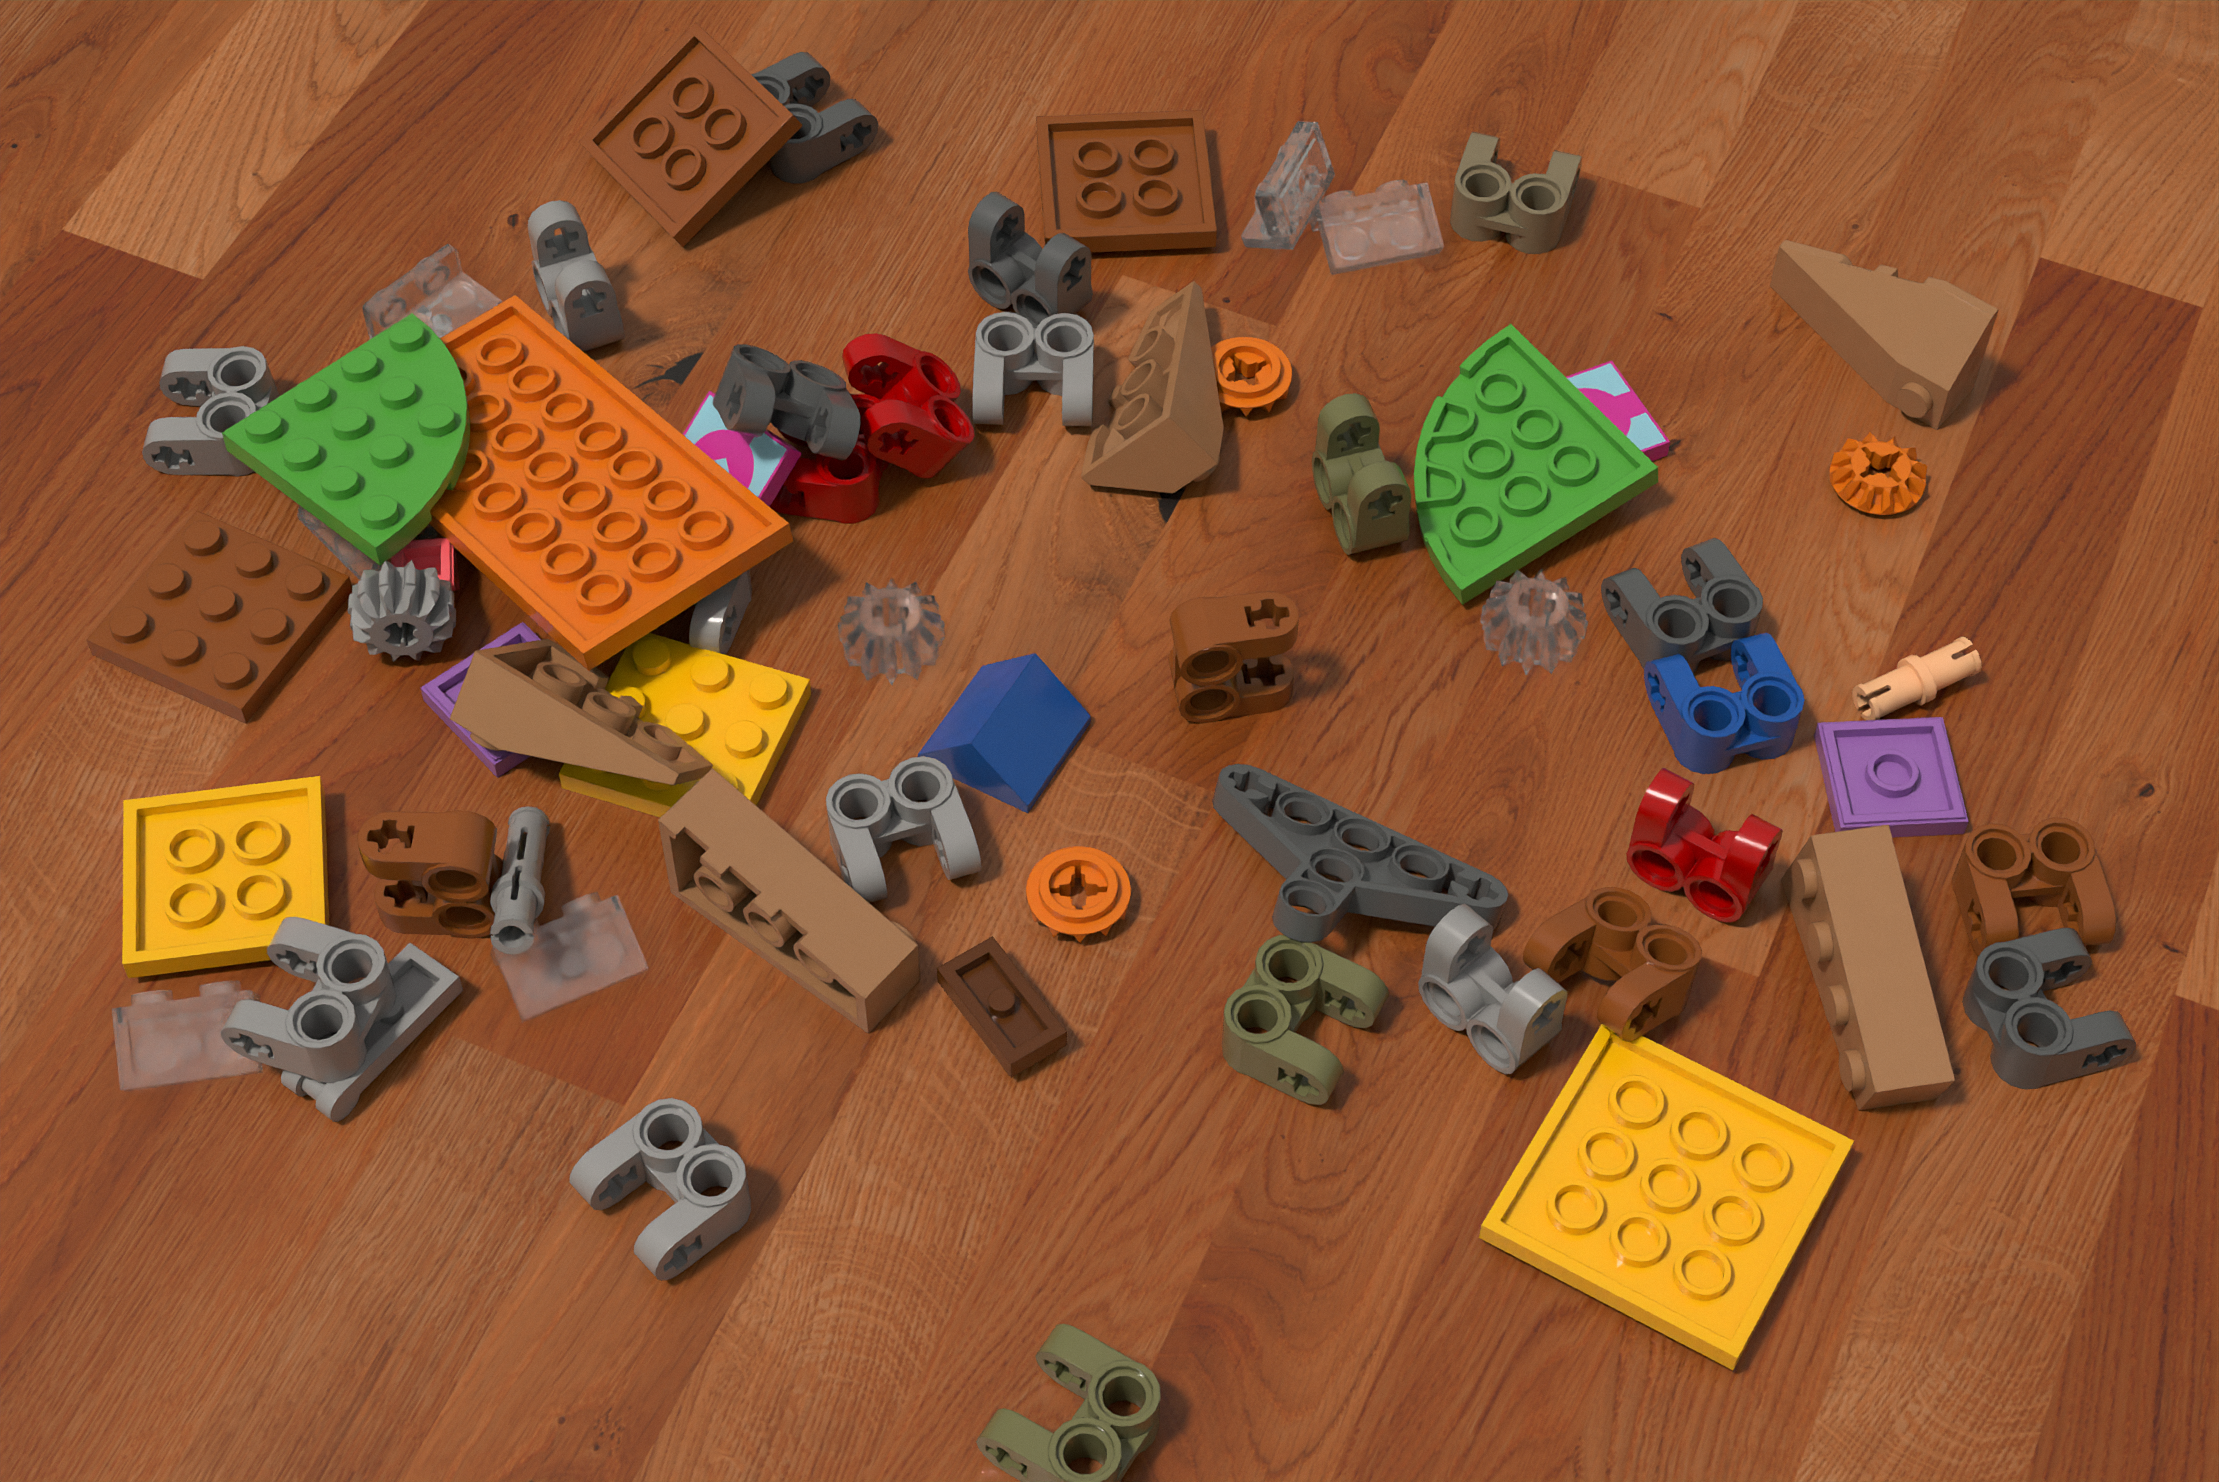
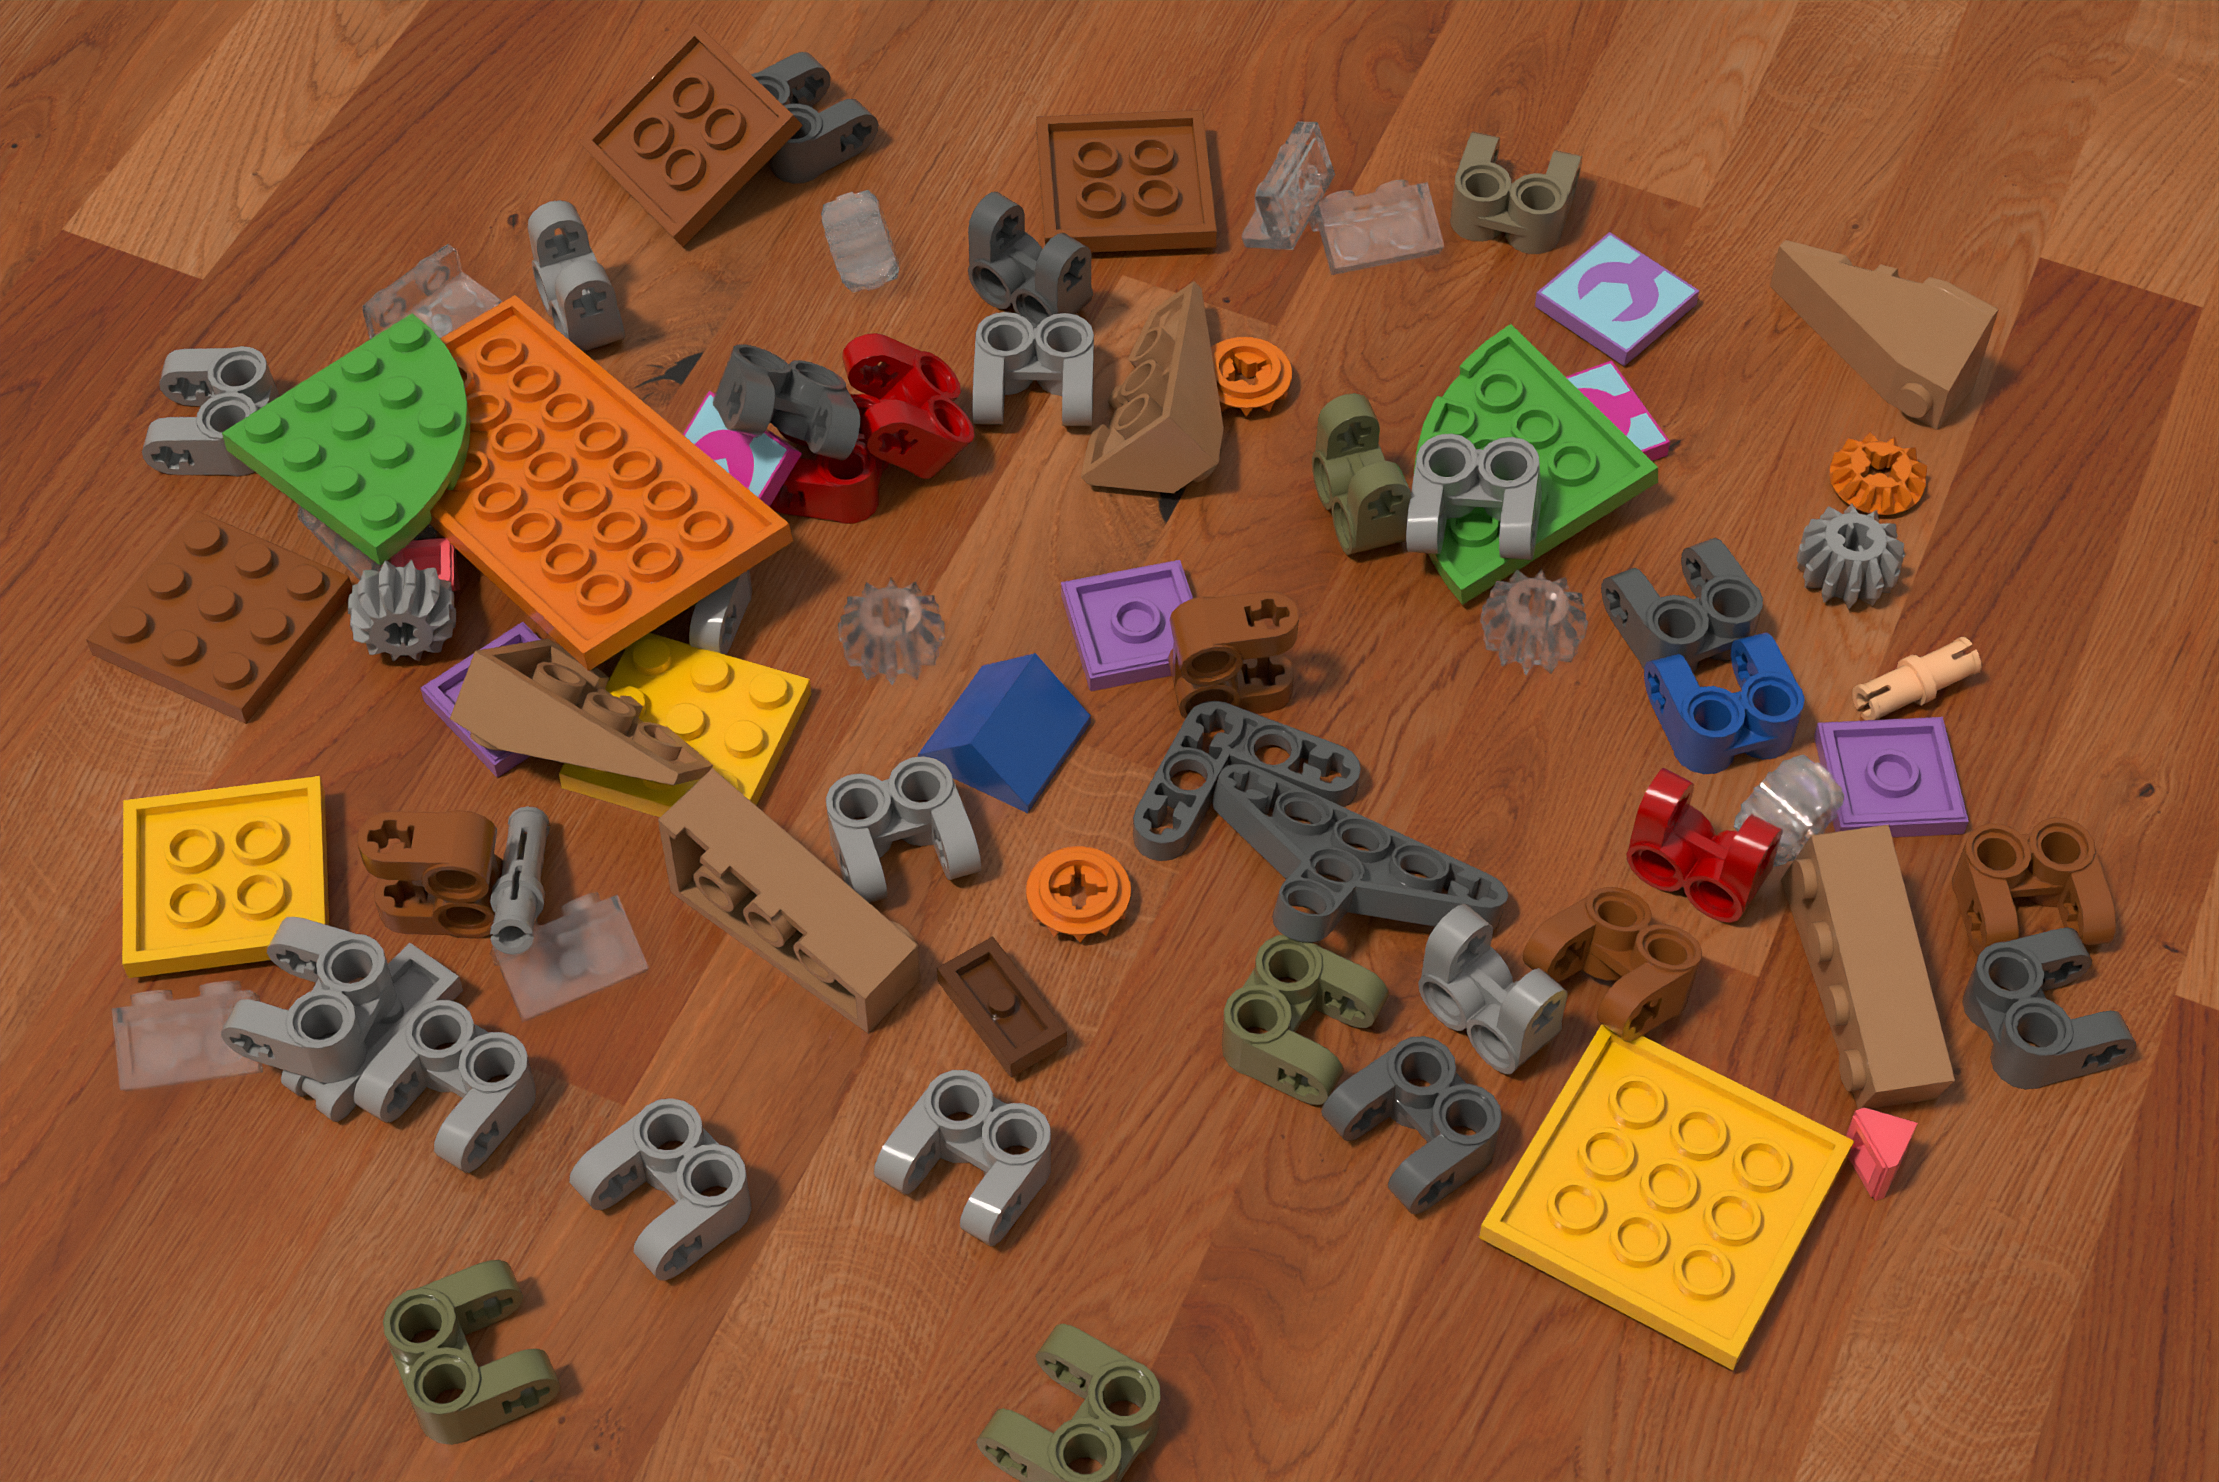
none -> light grey piece [354,1000,536,1173]
none -> olive piece [383,1260,560,1445]
none -> clear gear [821,190,900,293]
none -> light grey piece [874,1070,1051,1246]
none -> medium lavender tile [1061,560,1193,691]
none -> dark grey beam [1133,701,1361,861]
none -> dark grey piece [1321,1036,1502,1215]
none -> light grey piece [1406,433,1542,560]
none -> tile [1535,232,1699,366]
none -> clear gear [1734,754,1845,867]
none -> light grey gear [1796,503,1905,610]
none -> coral slope [1846,1107,1918,1201]

